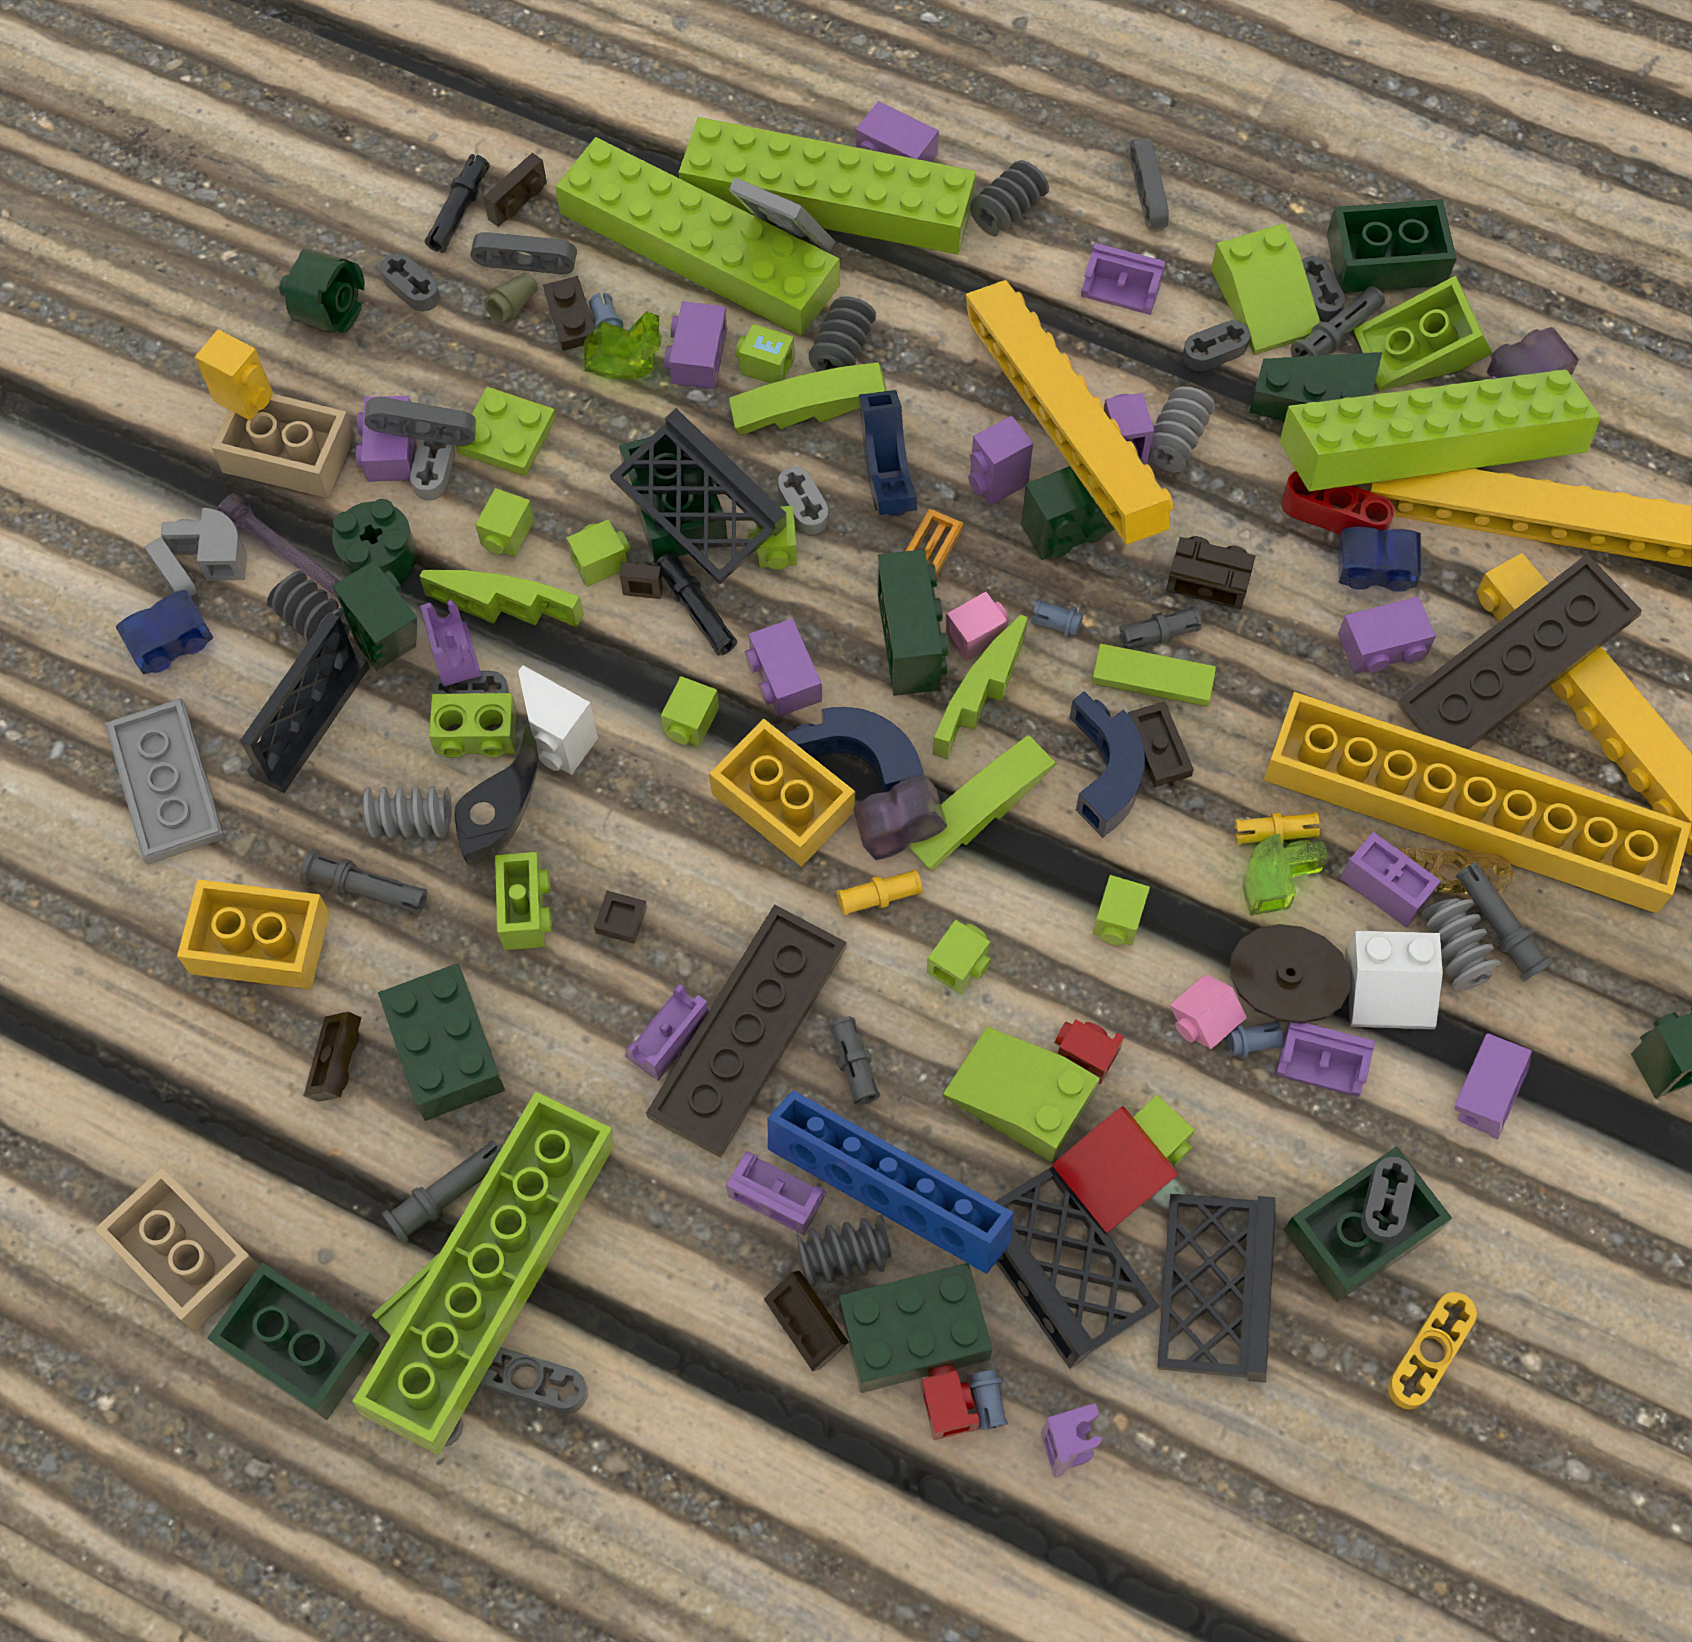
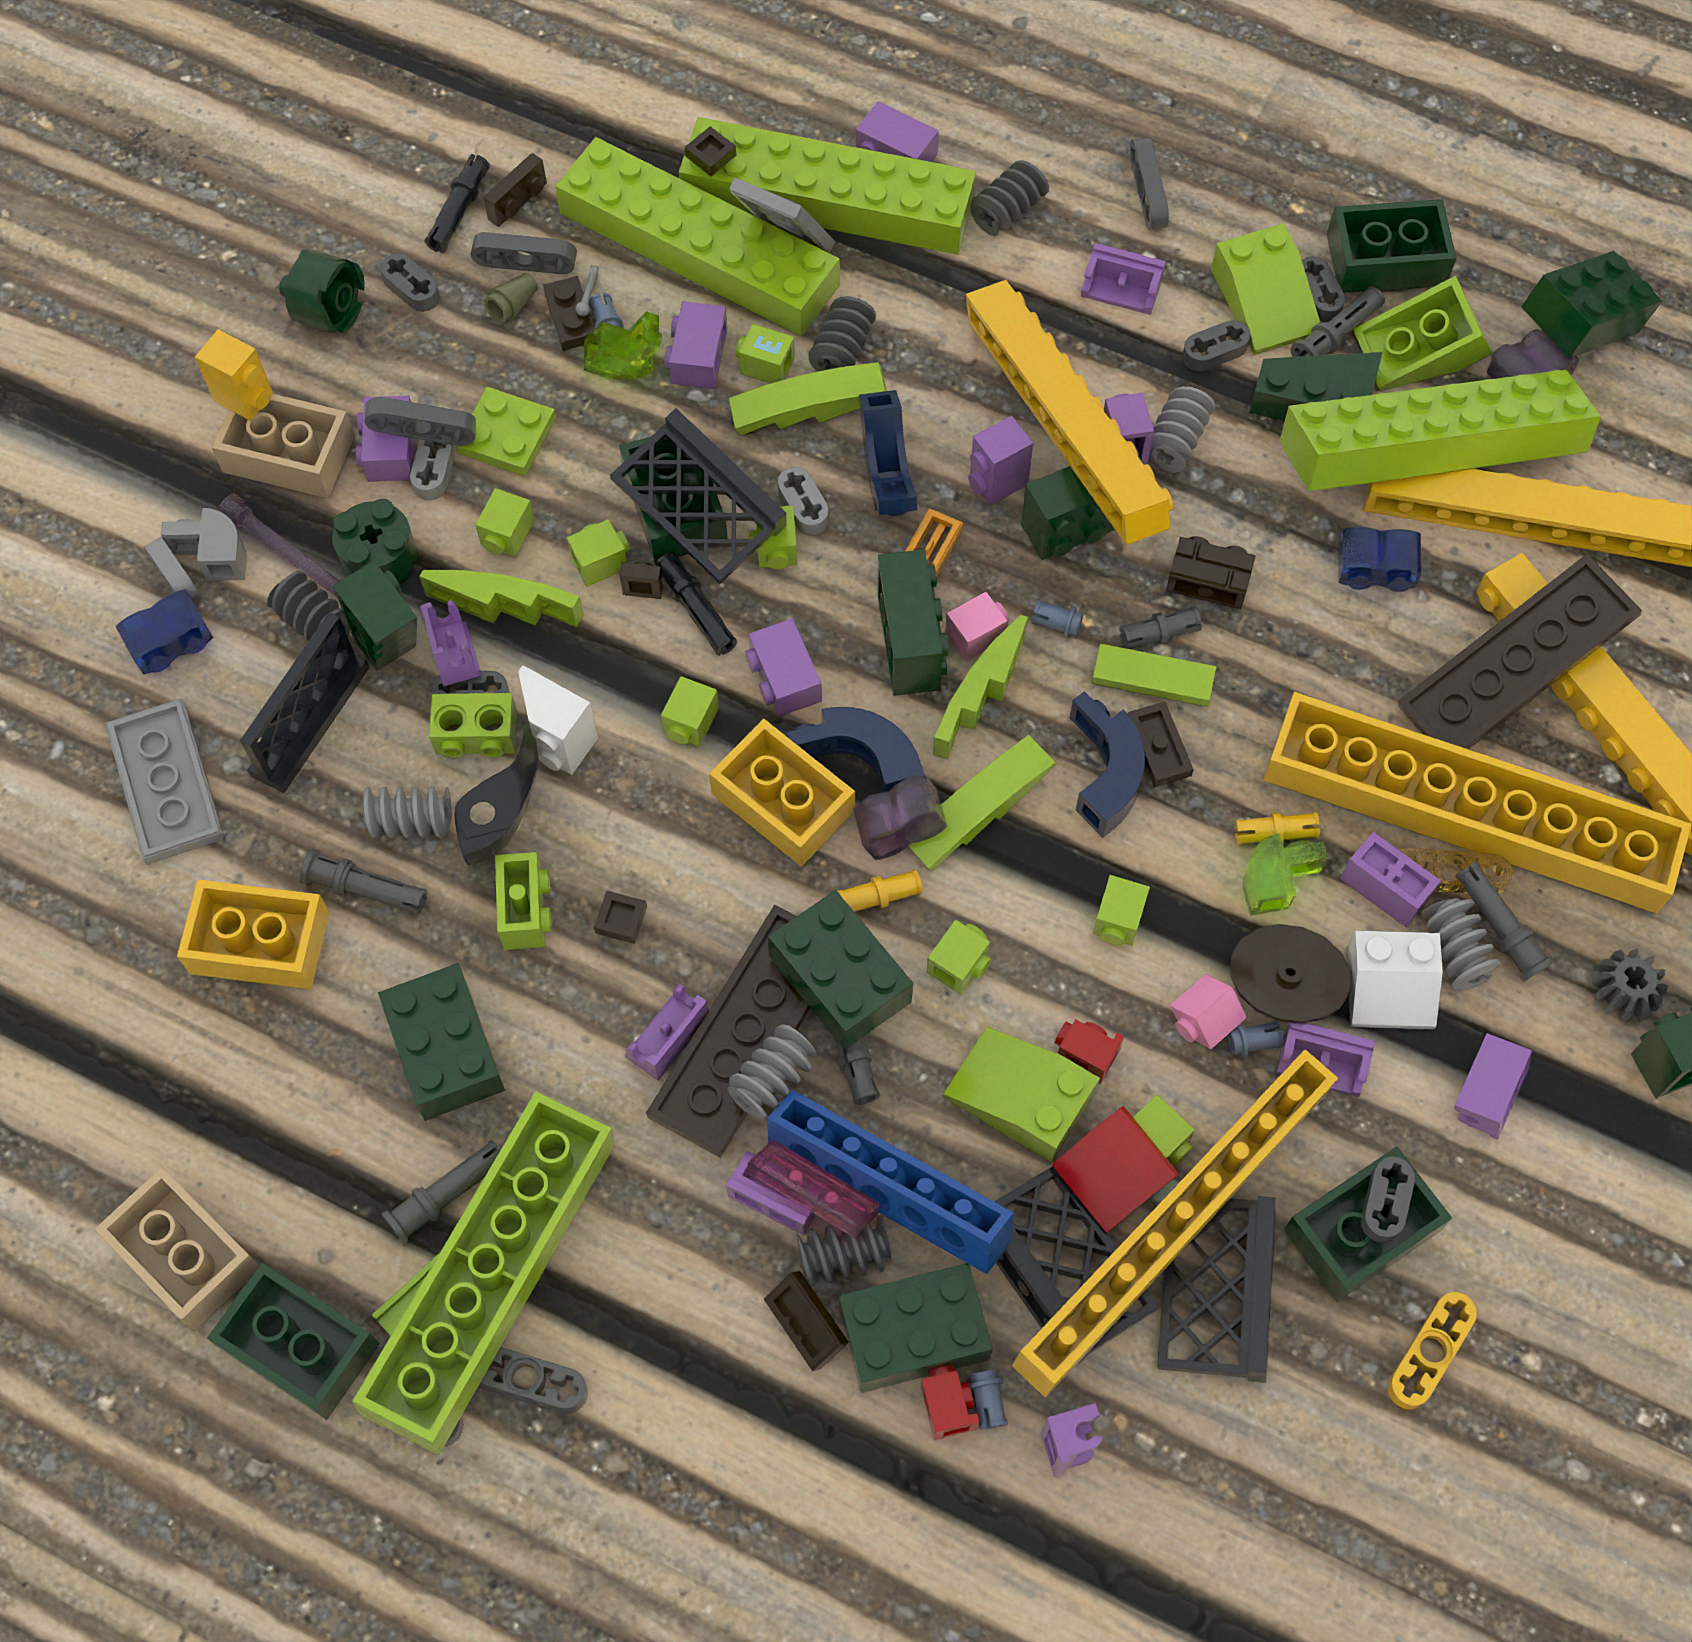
dark brown plate [303,1011,362,1101] -> none
red beam [1281,471,1395,545] -> none
medium lavender brick [1338,596,1436,674] -> none
none -> light grey hinge [575,265,599,316]
none -> dark brown plate [685,126,737,176]
none -> light grey piece [727,1024,817,1121]
none -> clear pink tile [746,1140,881,1238]
none -> dark green brick [768,890,914,1050]
none -> yellow brick [1012,1050,1338,1398]
none -> dark green brick [1521,251,1663,359]
none -> dark grey gear [1592,948,1669,1021]

